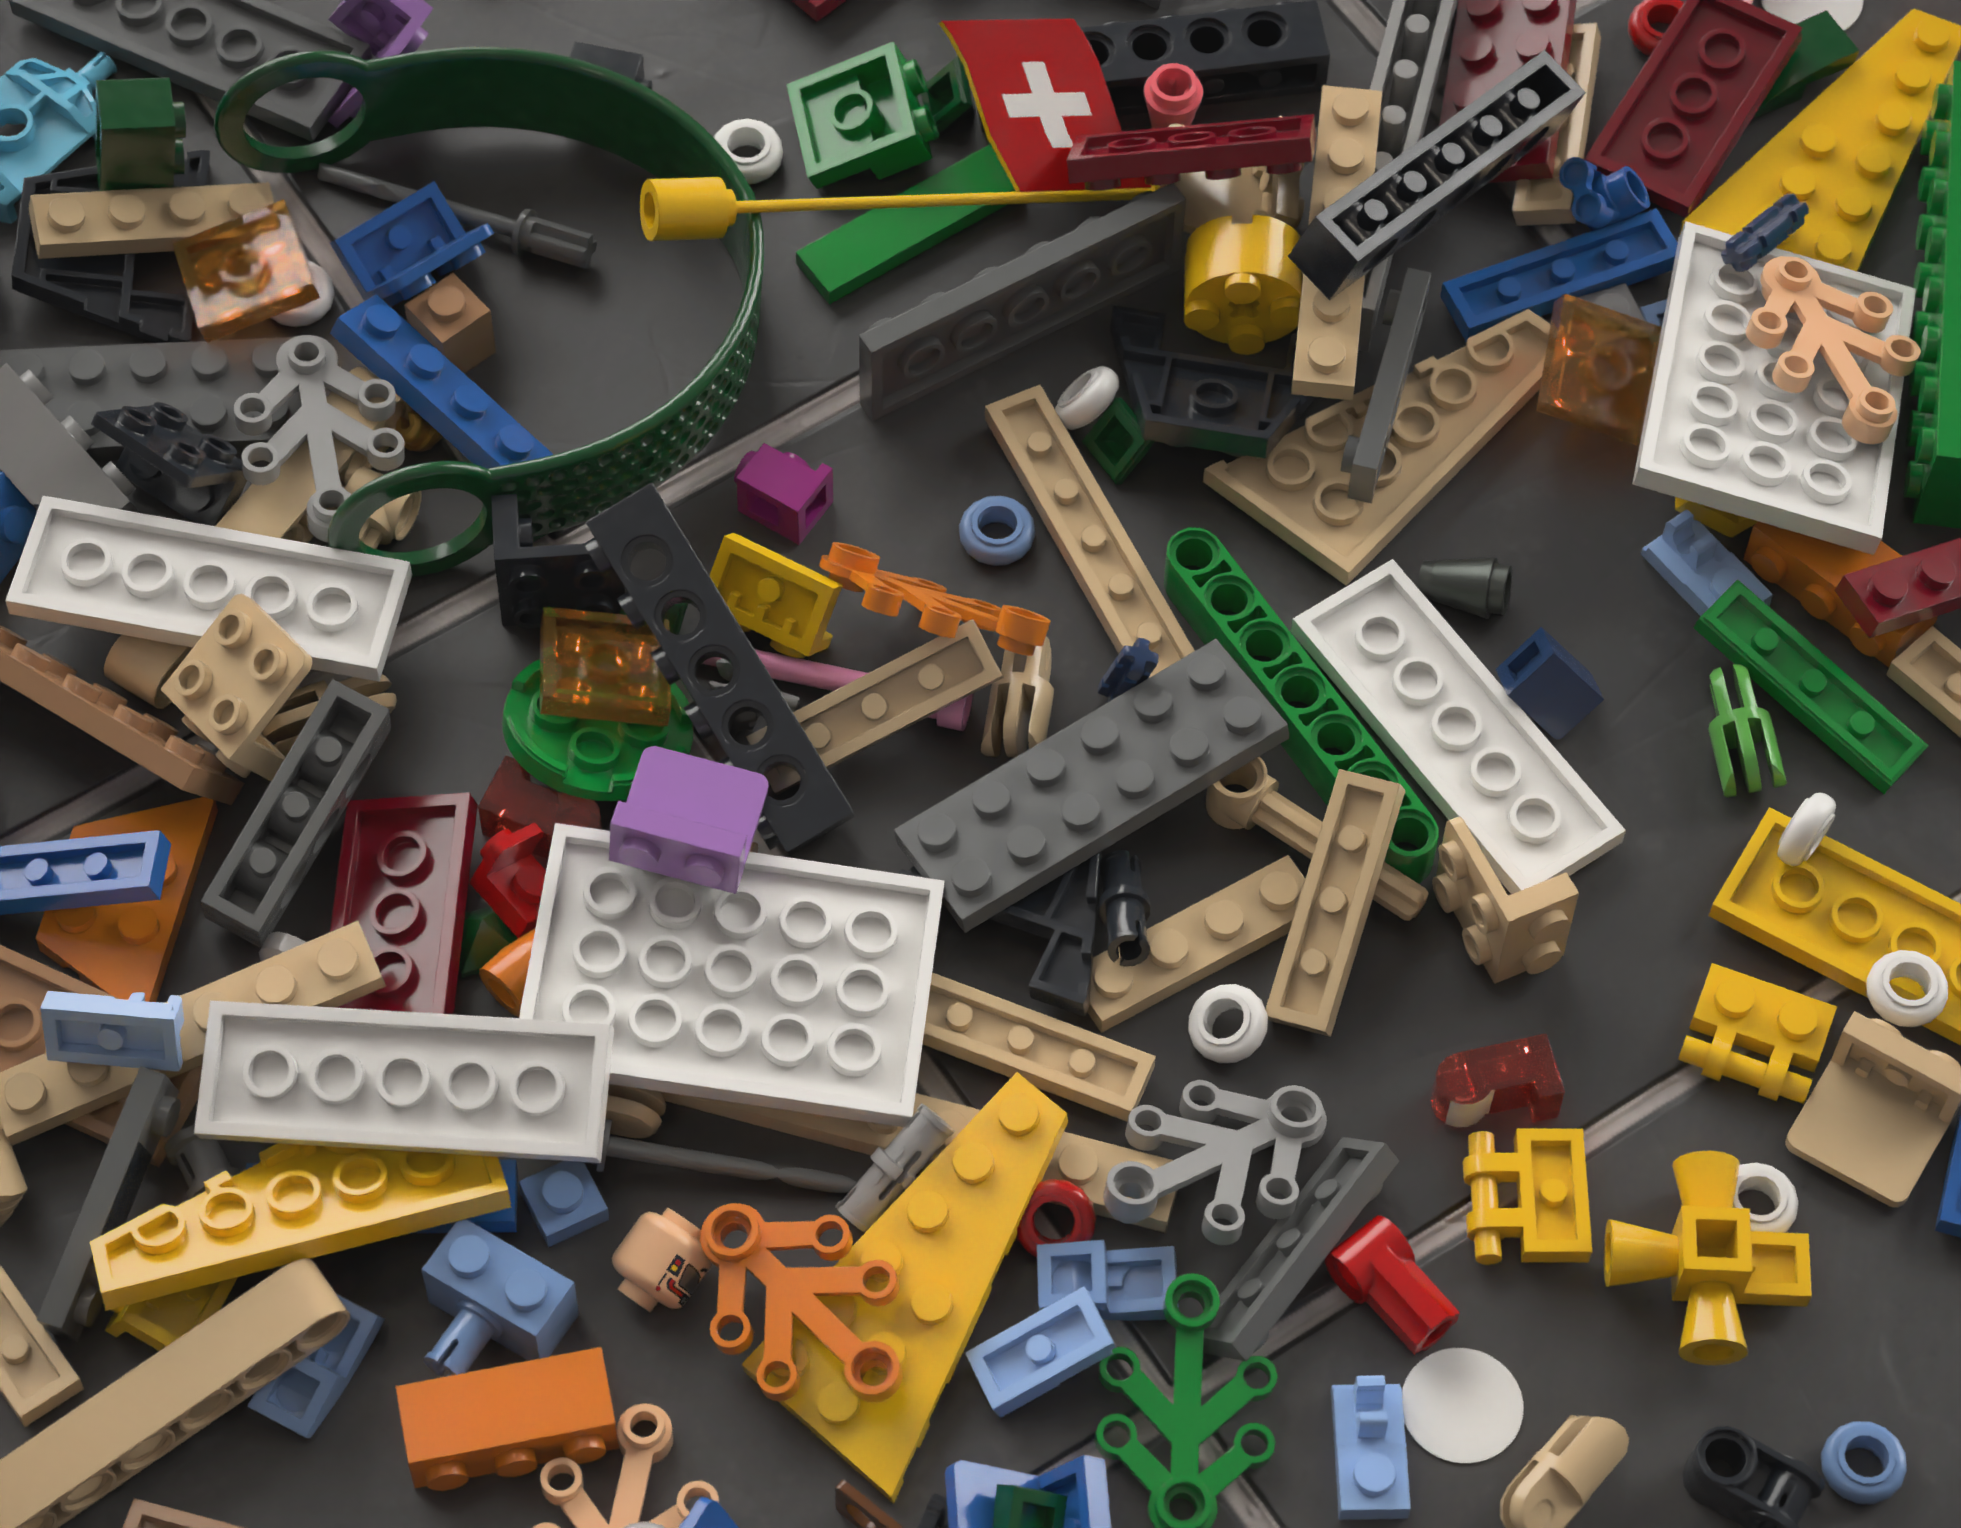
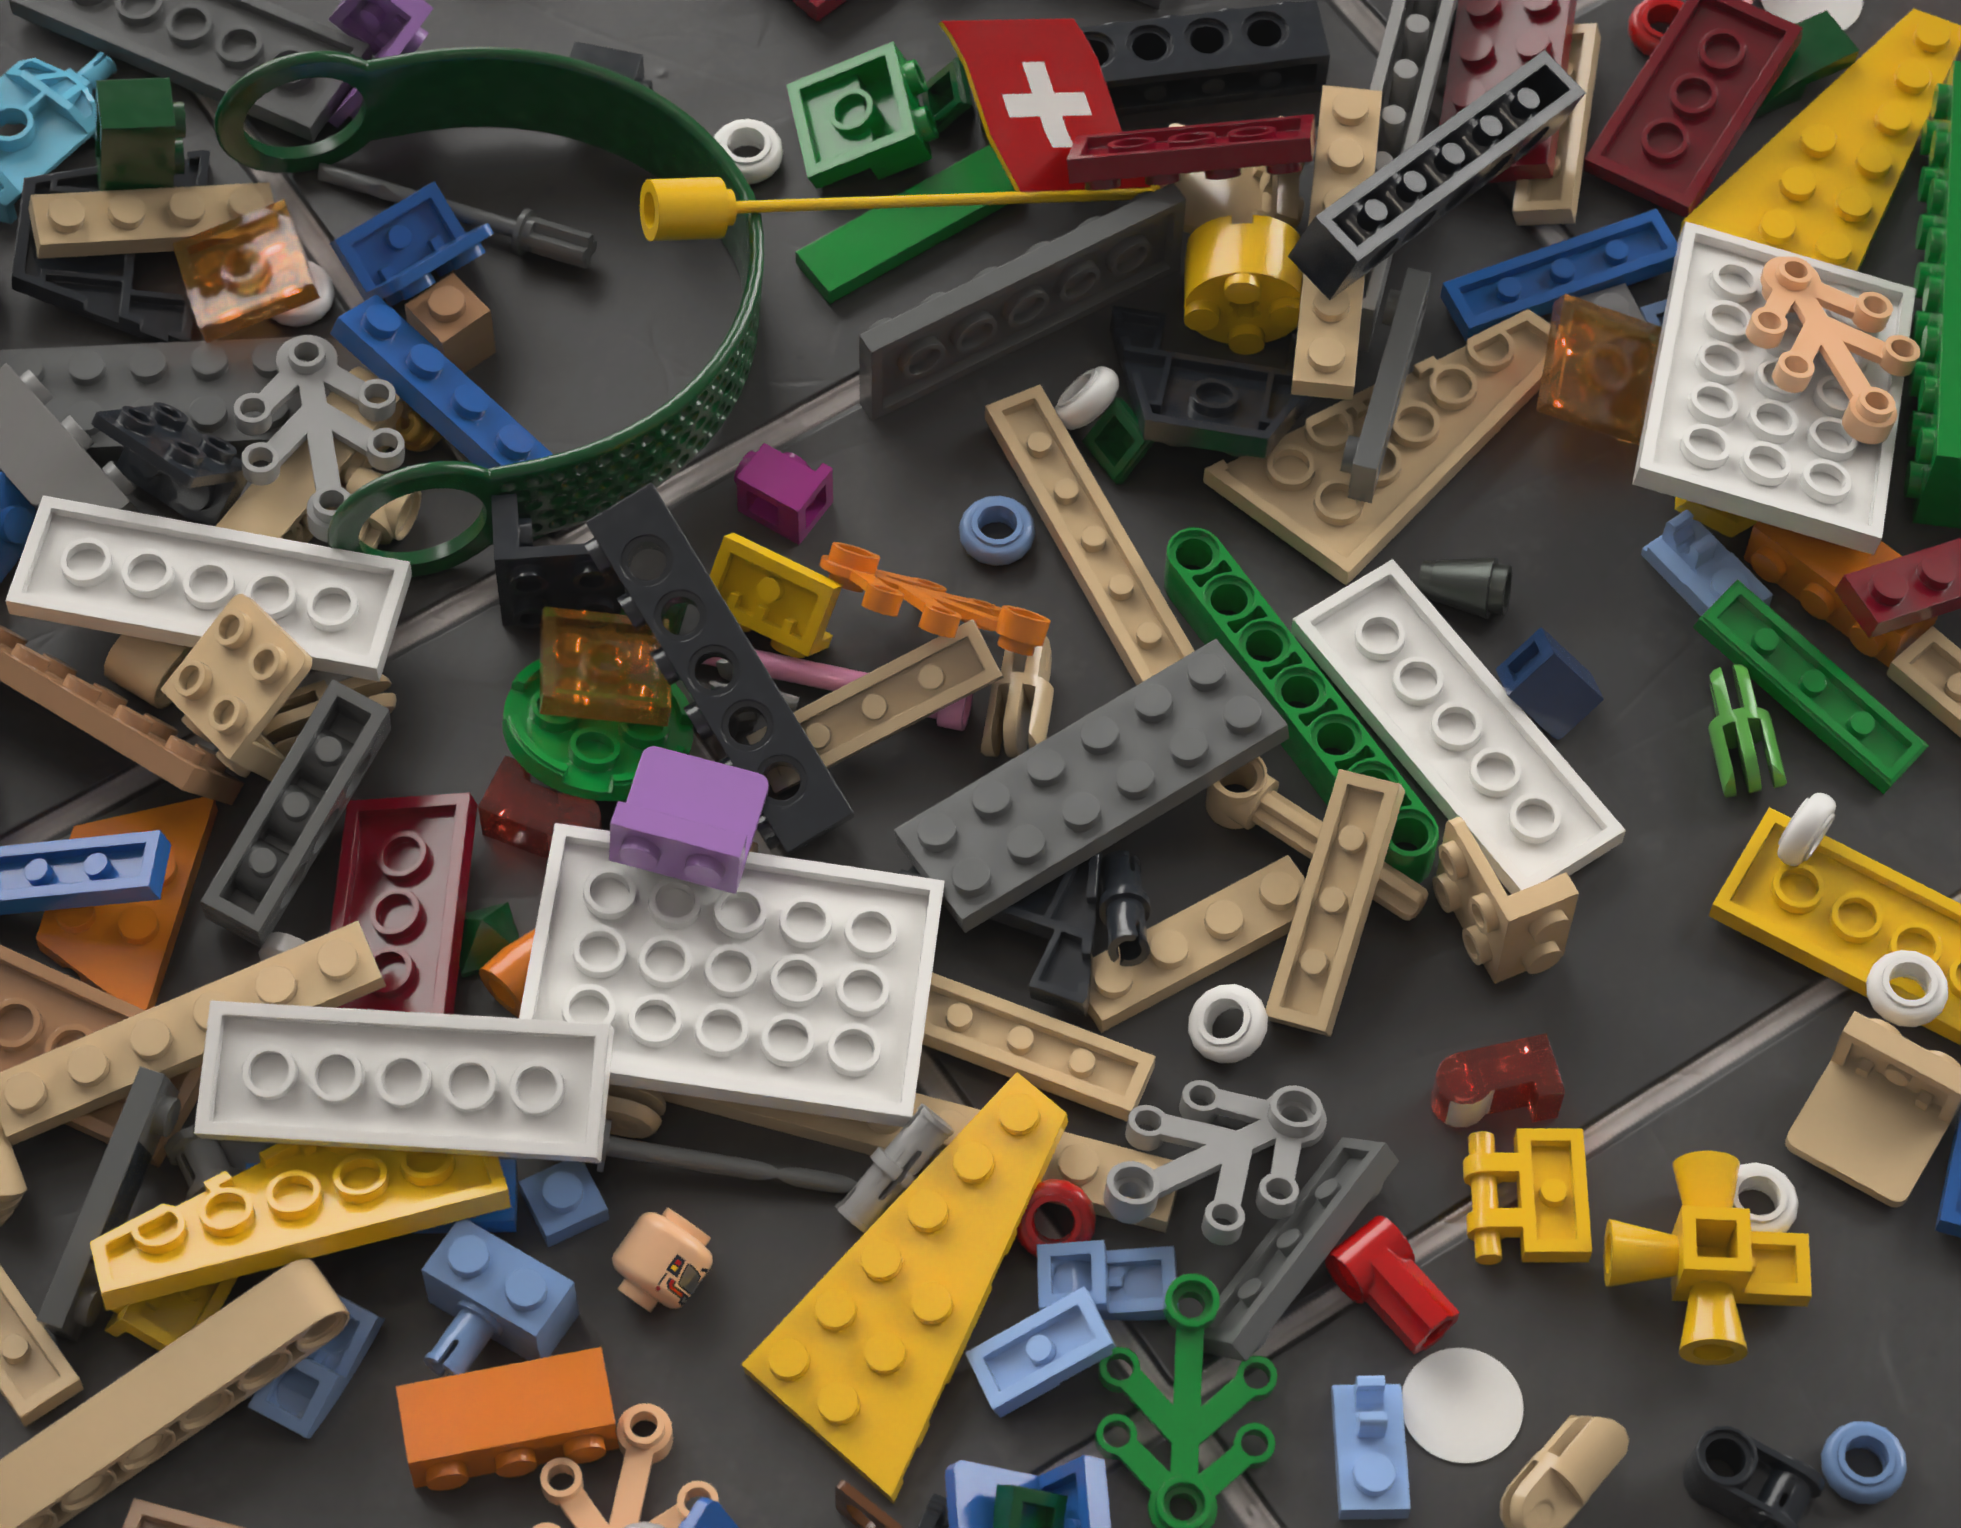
light blue plate [40,991,184,1072] -> none
red bracket [469,823,546,938] -> none
orange plant [700,1203,903,1403] -> none
dark blue axle [1097,638,1159,703] -> none
coral cone [1144,63,1203,129] -> none
blue plate [1559,157,1650,231] -> none
yellow plate [1678,963,1837,1104] -> none
dark blue axle [1721,194,1809,272] -> none

